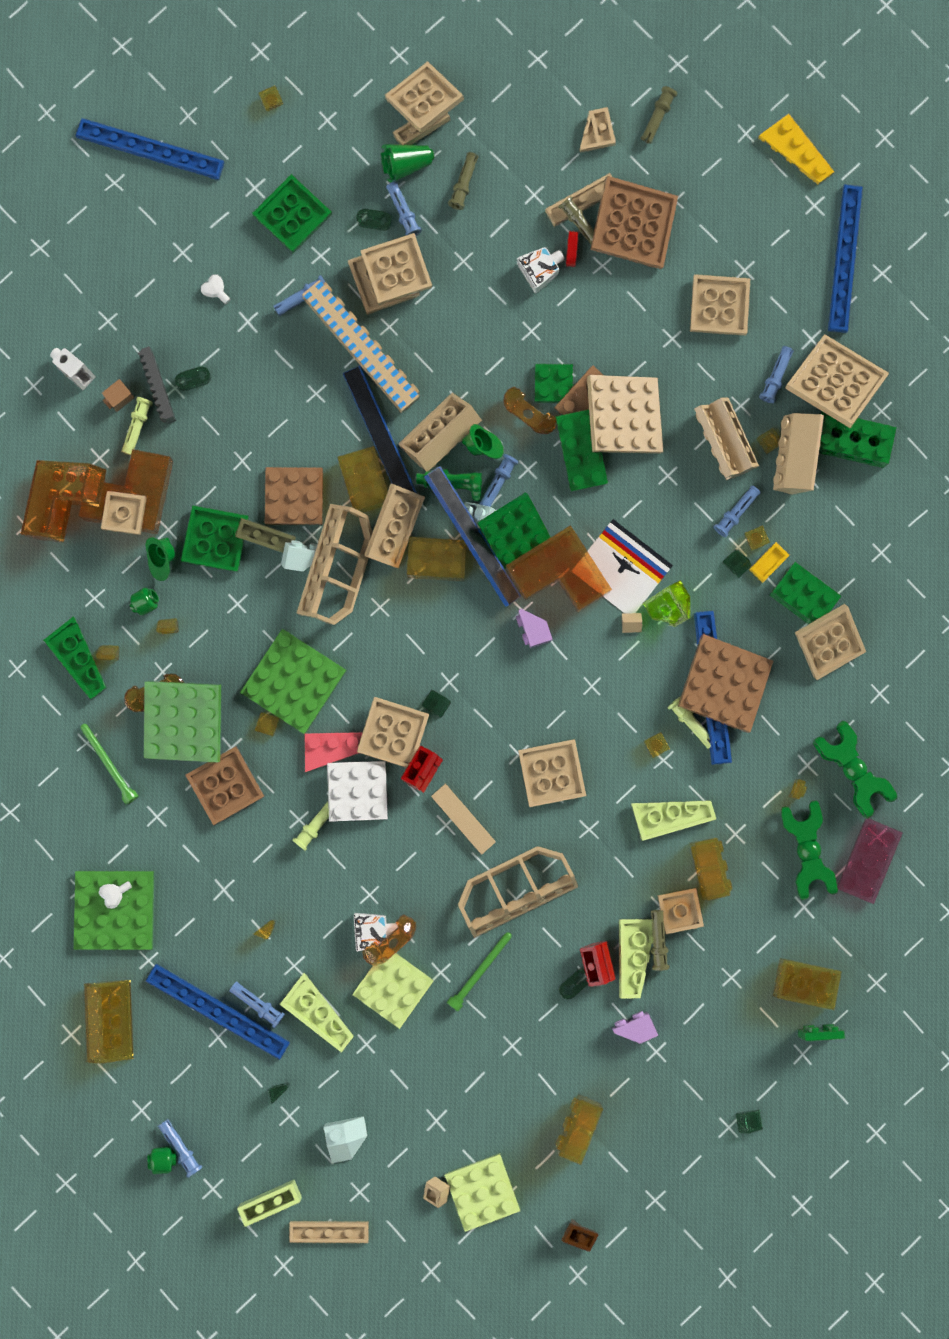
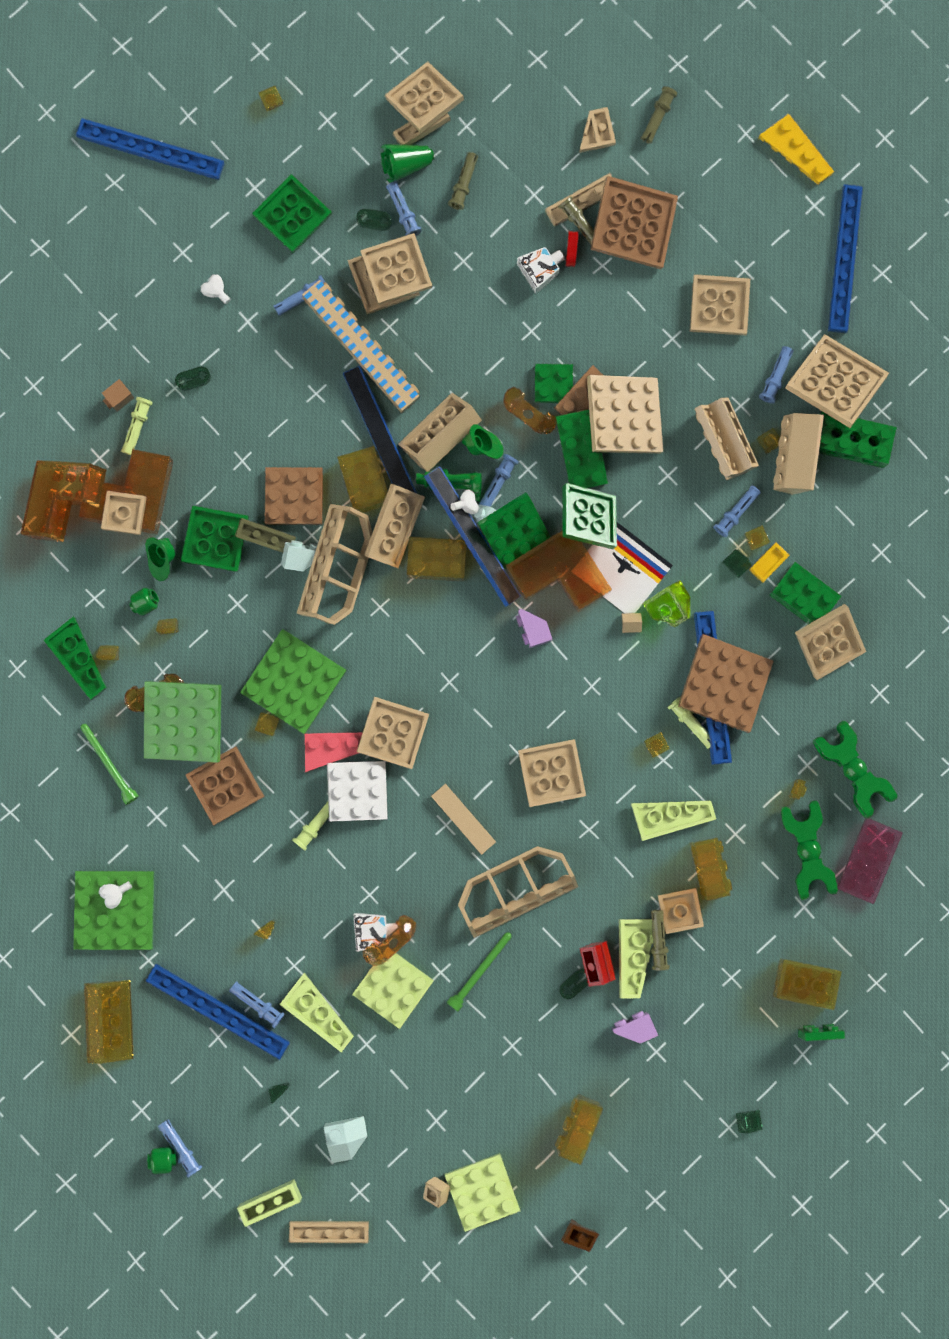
white torso [50,348,95,390] -> none
dark grey gear [138,346,176,424] -> none
red brick [401,746,443,793] -> none
clear green slope [421,690,451,718] -> none
none -> white rock [451,490,479,514]
none -> plate [562,483,617,550]

